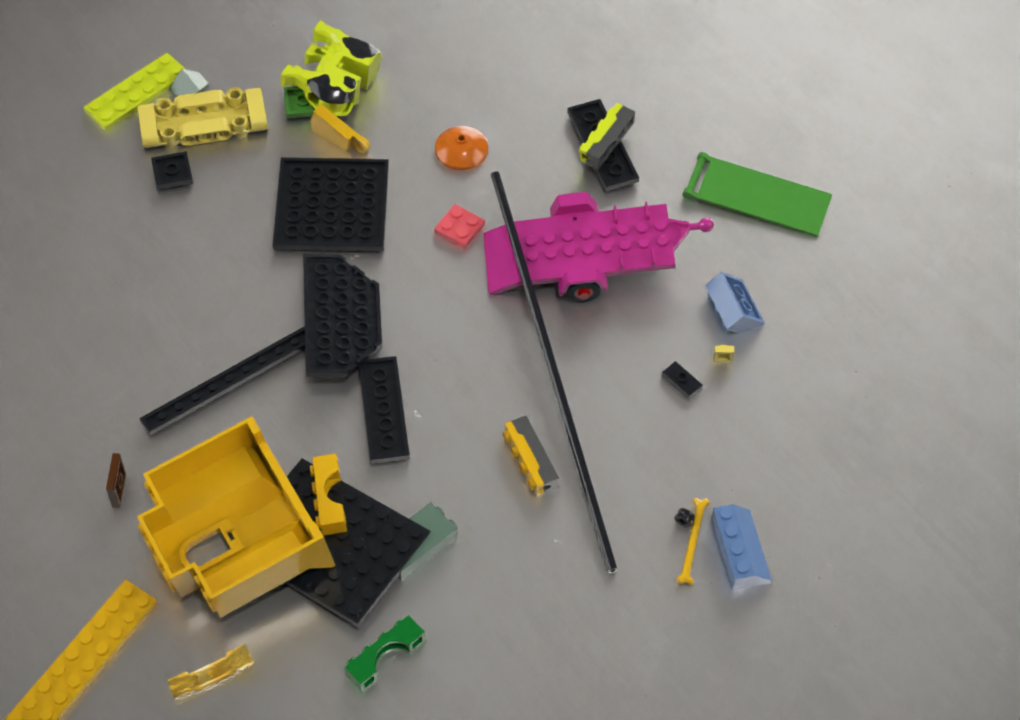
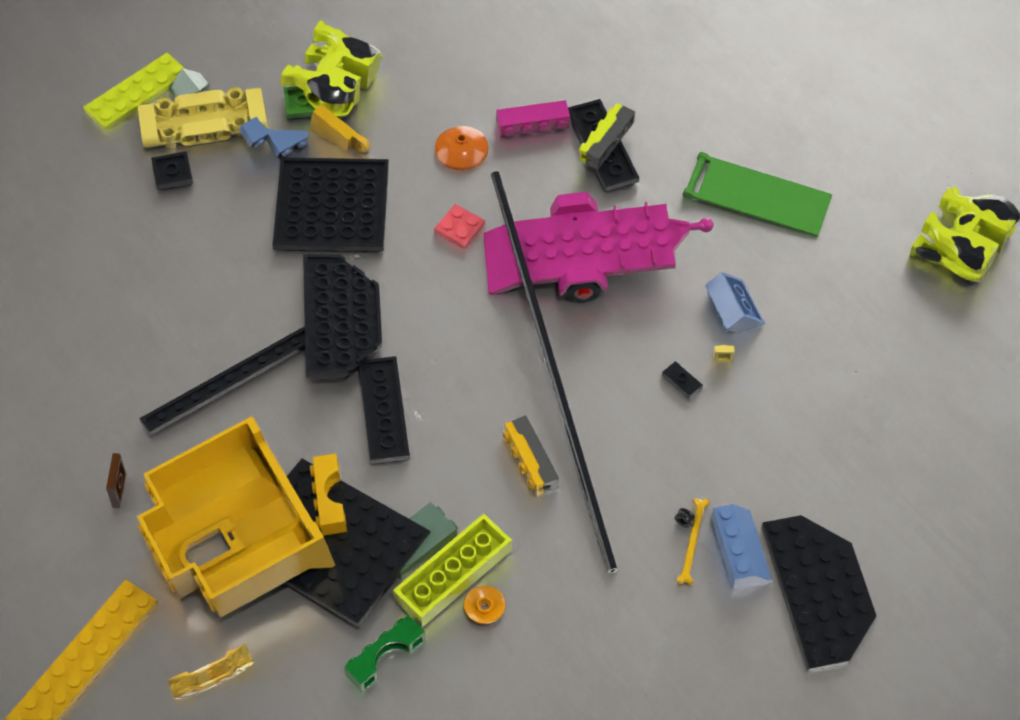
none -> medium blue arch [239,116,310,158]
none -> neon yellow brick [393,514,512,628]
none -> light orange dish [464,585,505,624]
none -> dark pink brick [496,100,570,137]
none -> black plate [762,515,877,672]
none -> neon yellow animal [909,186,1020,282]

